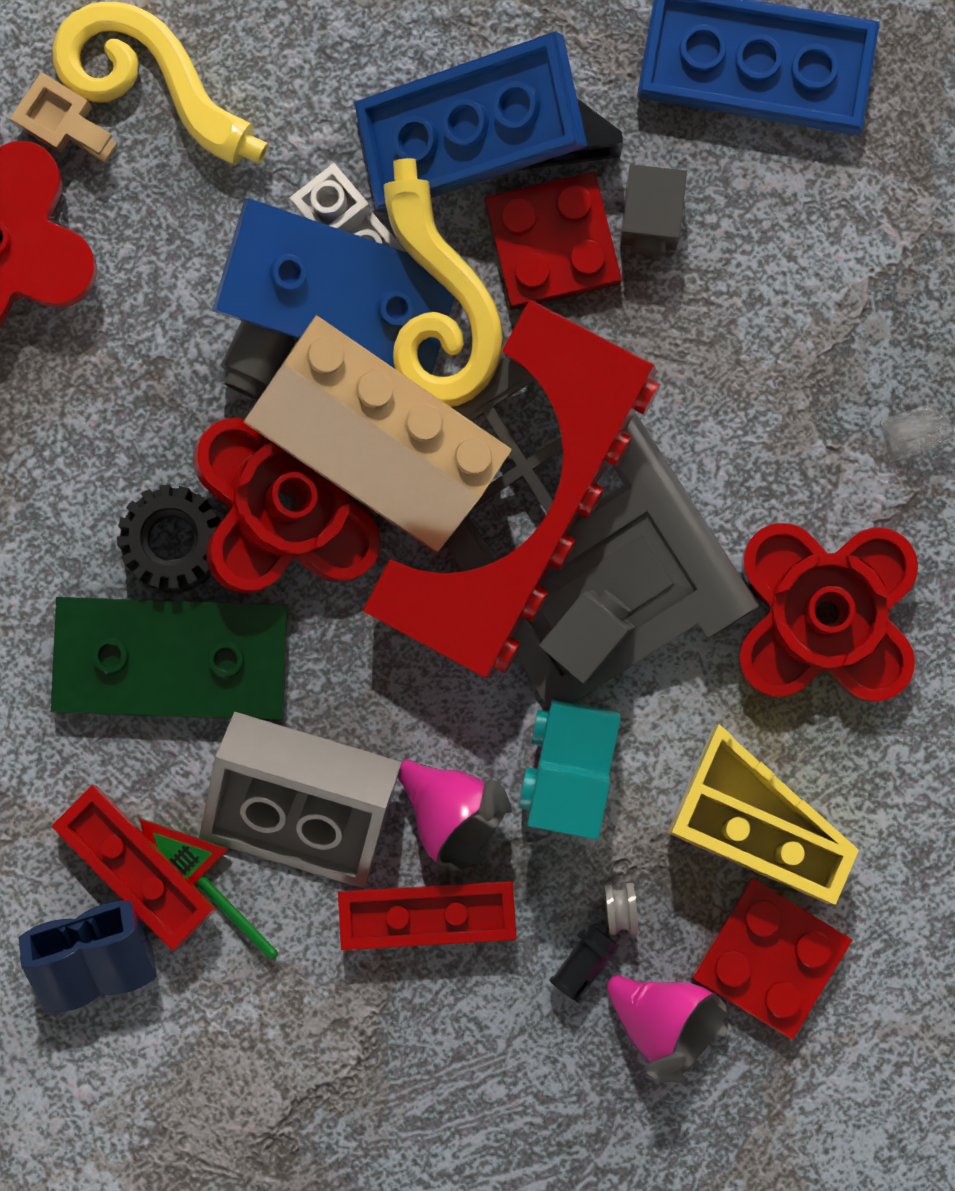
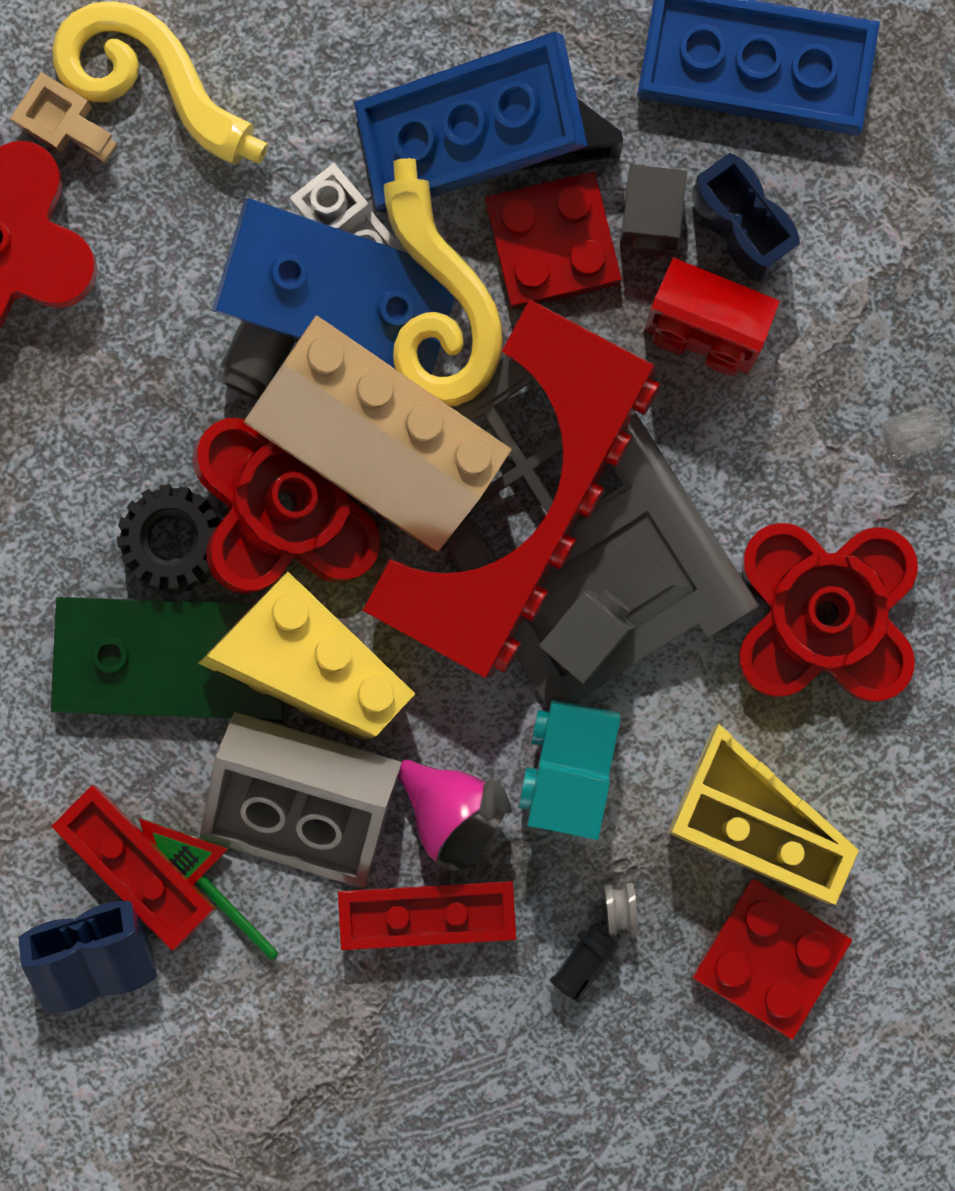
dark pink hat [607,975,729,1083] -> none
none -> light yellow wedge [198,572,415,742]
none -> red slope [643,257,780,376]
none -> dark blue brick [692,153,800,283]

